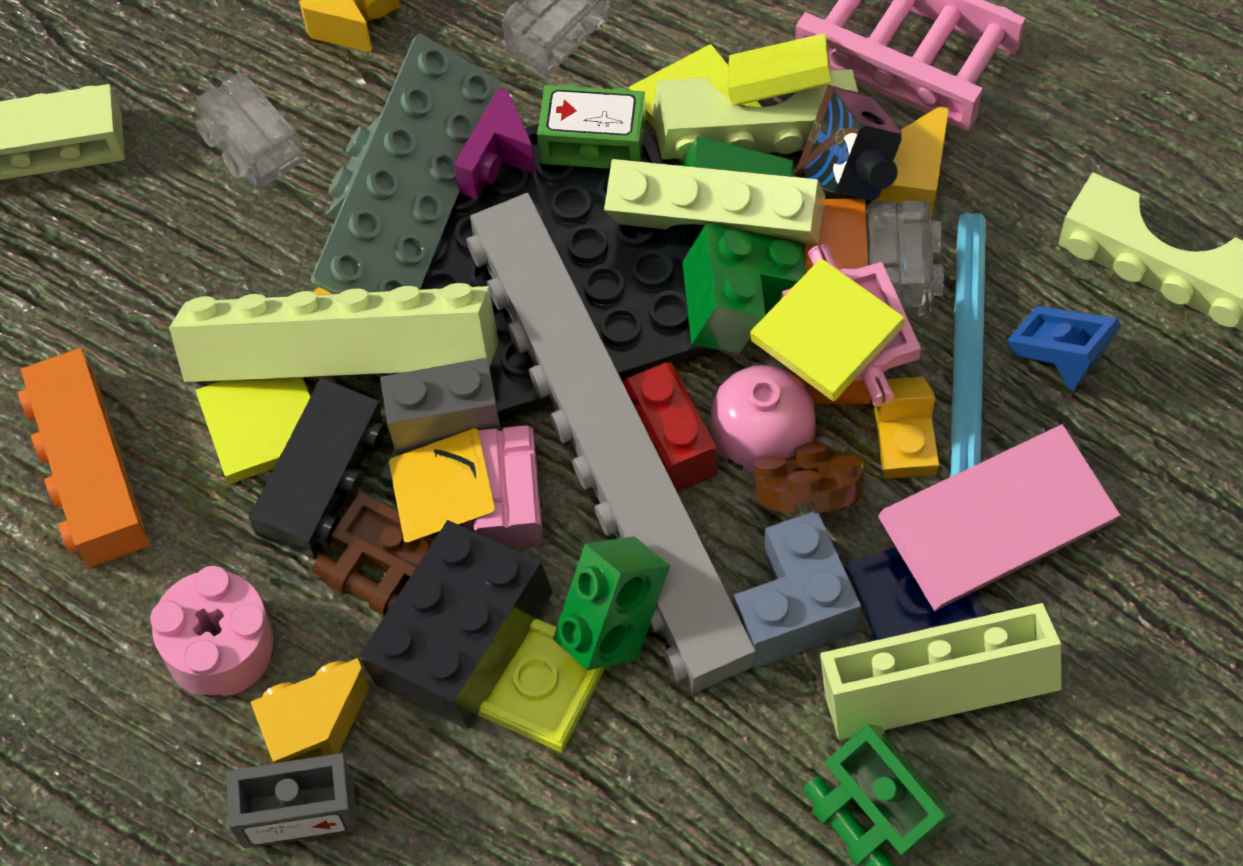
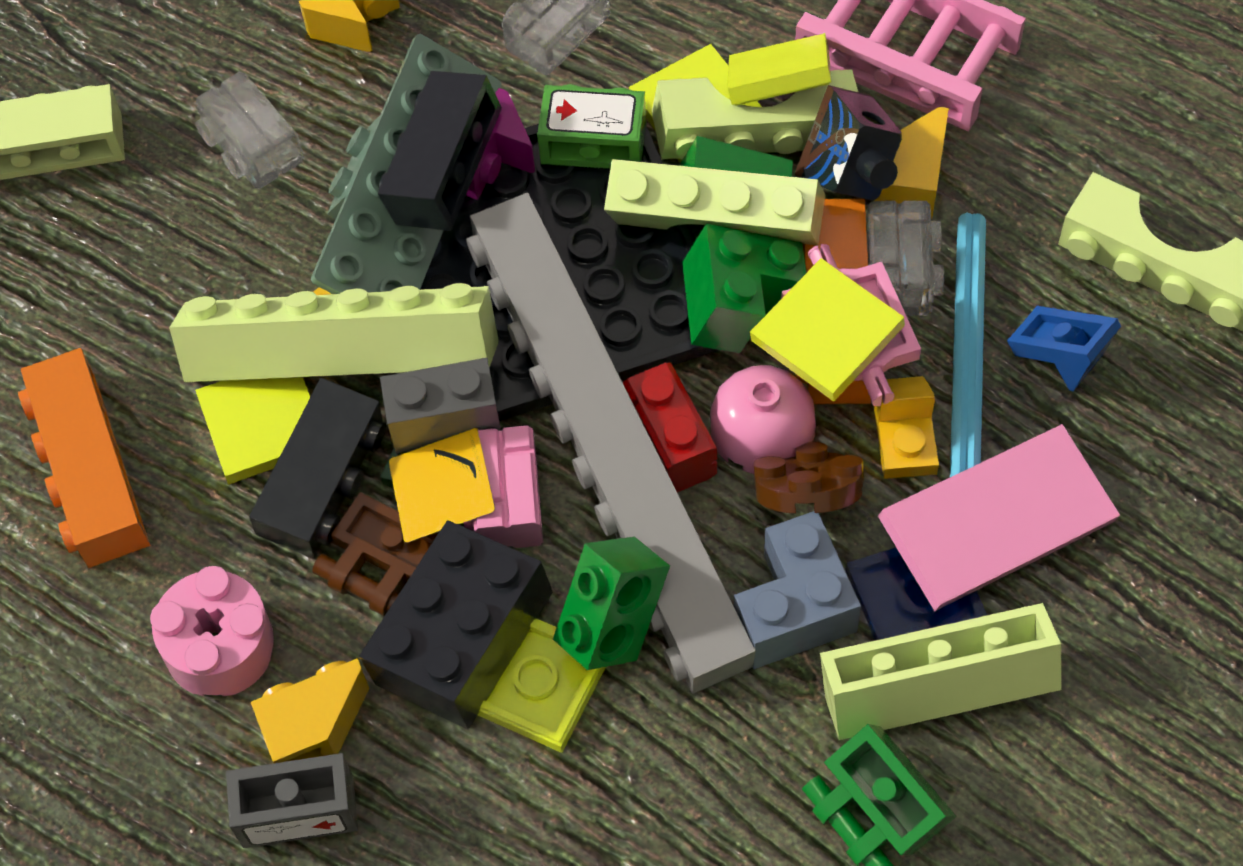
none -> black brick [378,71,502,231]

